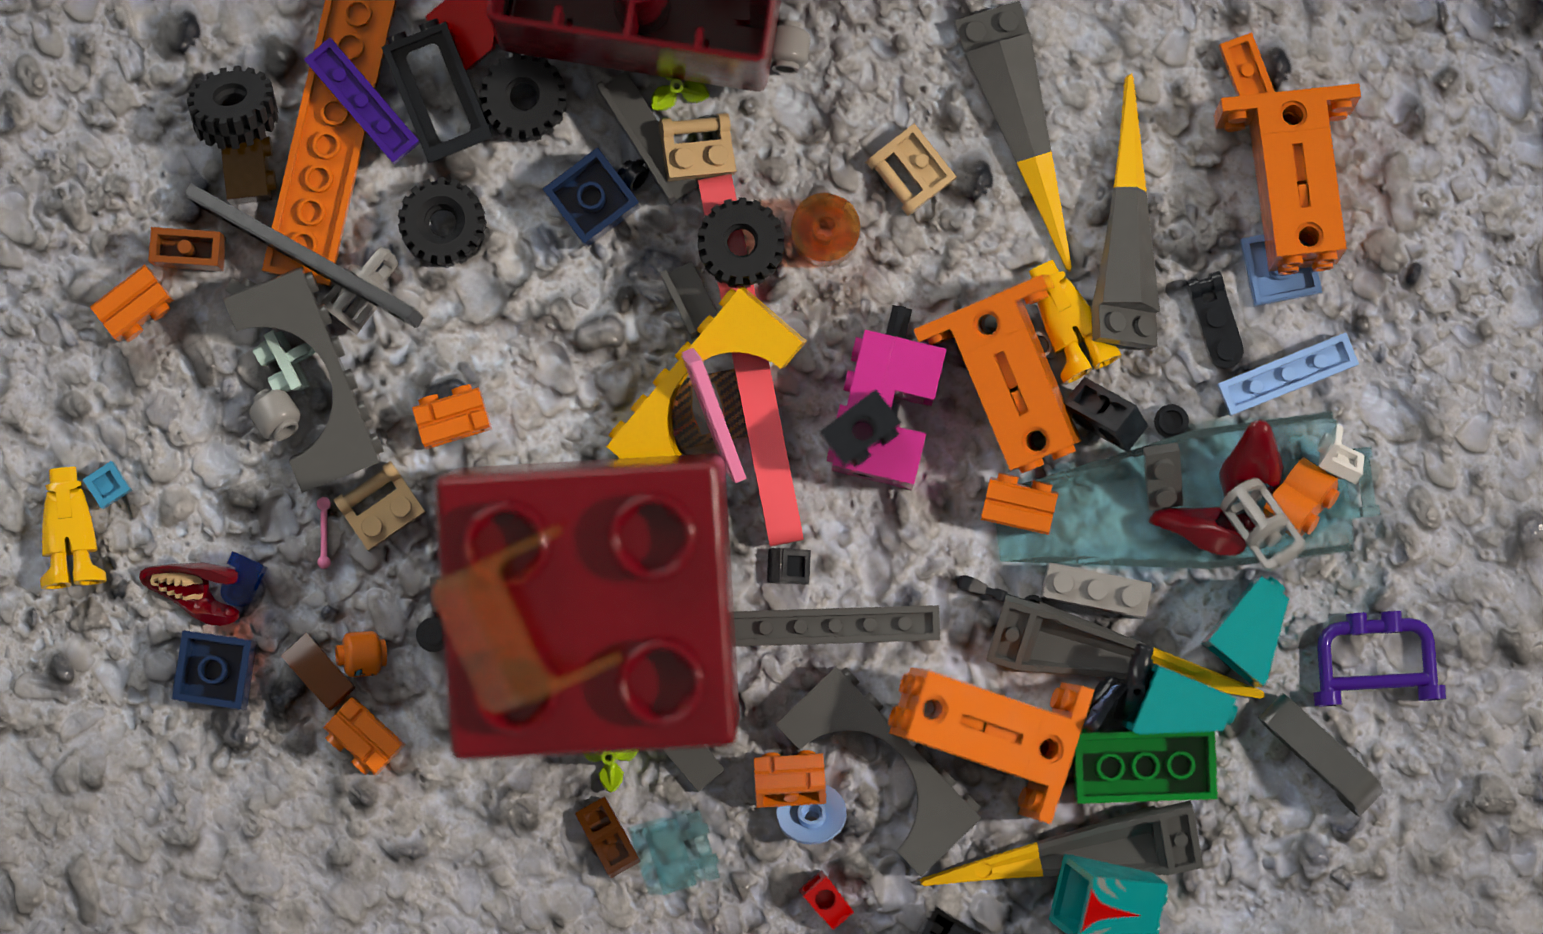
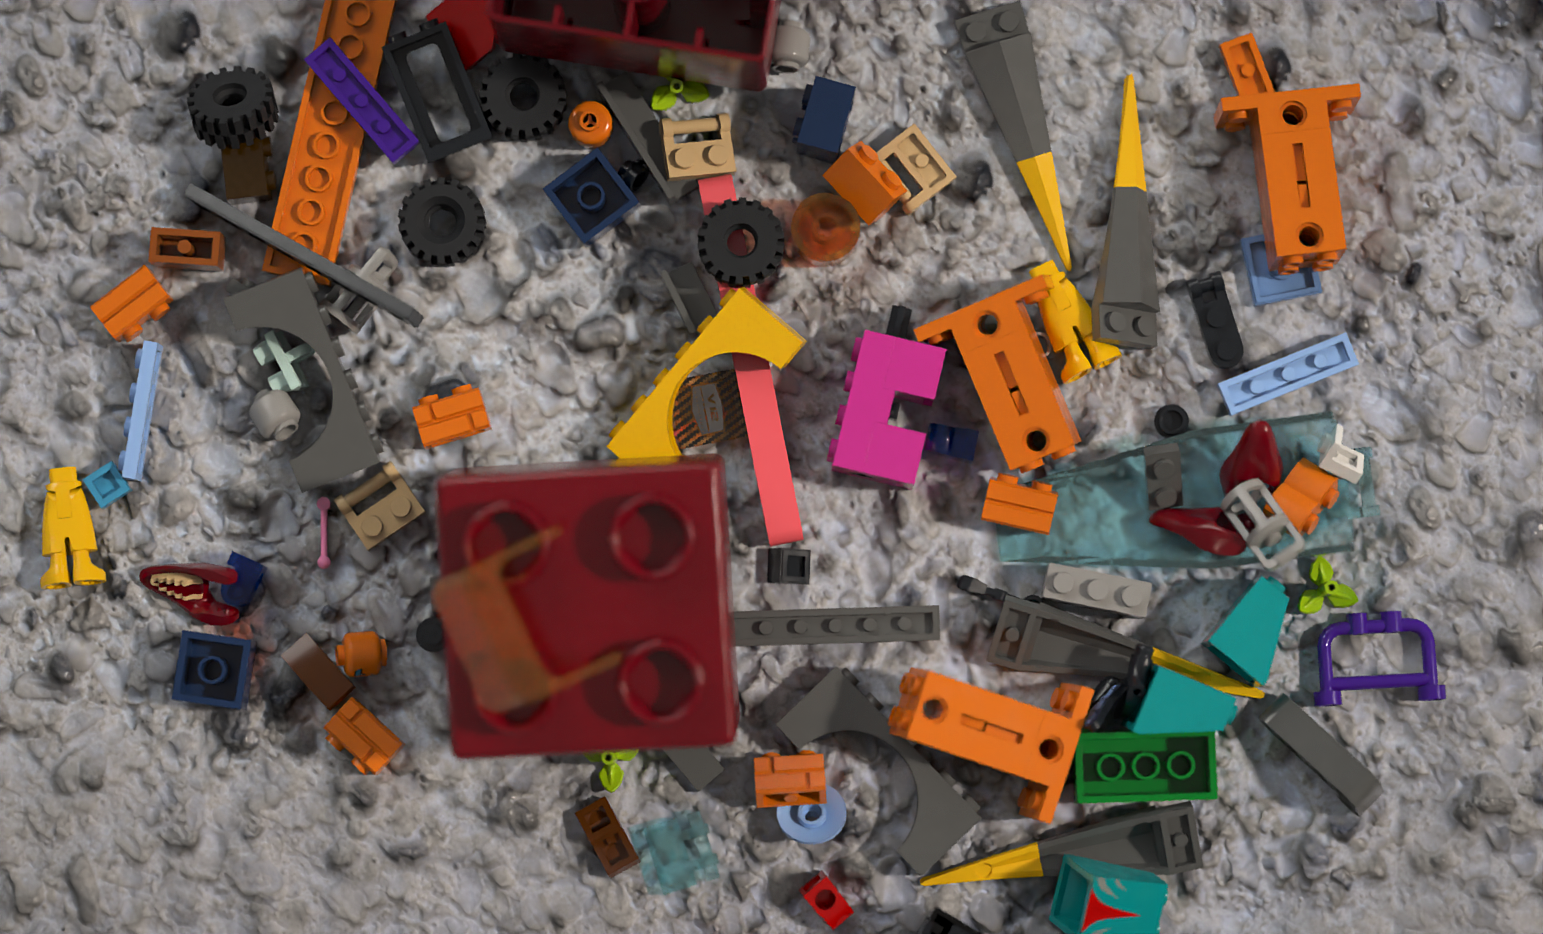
bright pink tile [681,348,747,483] -> none
black brick [819,389,902,468] -> none
black brick [1064,377,1148,453] -> none
none -> light blue plate [118,340,163,482]
none -> orange head [568,101,613,148]
none -> dark blue brick [792,76,856,164]
none -> orange brick [822,141,908,226]
none -> clear blue leg [924,423,979,464]
none -> lime plant [1298,556,1358,614]

